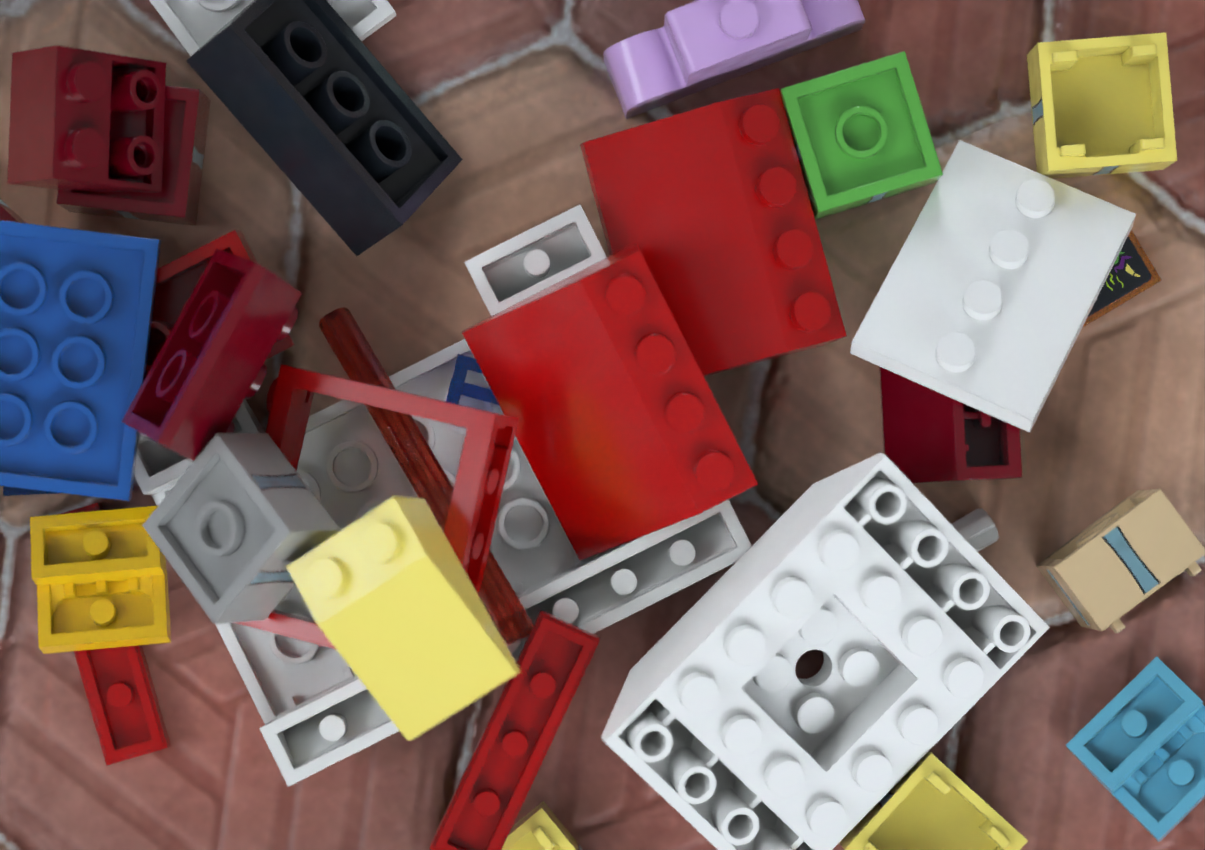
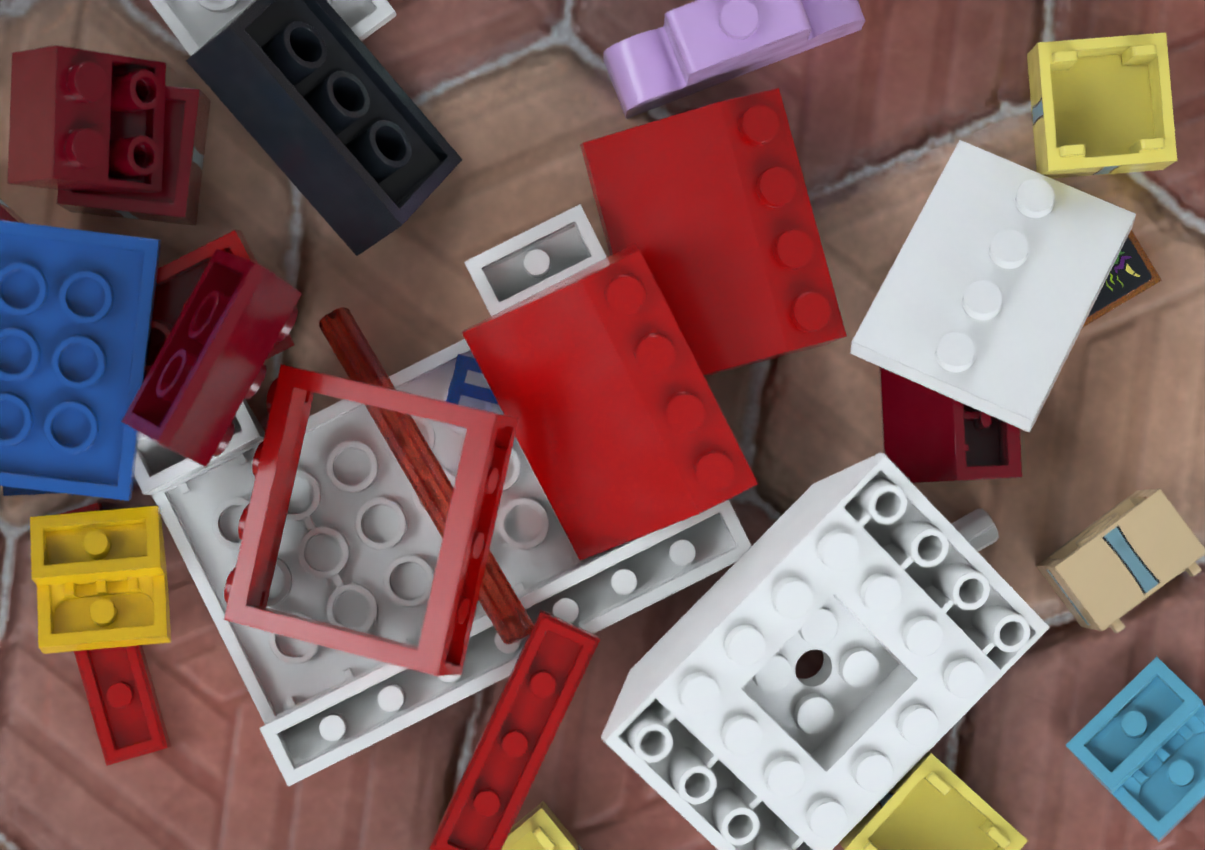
light grey container [142,433,340,624] -> none
light yellow slope [286,496,521,741] -> none
bright green container [780,51,943,220] -> none

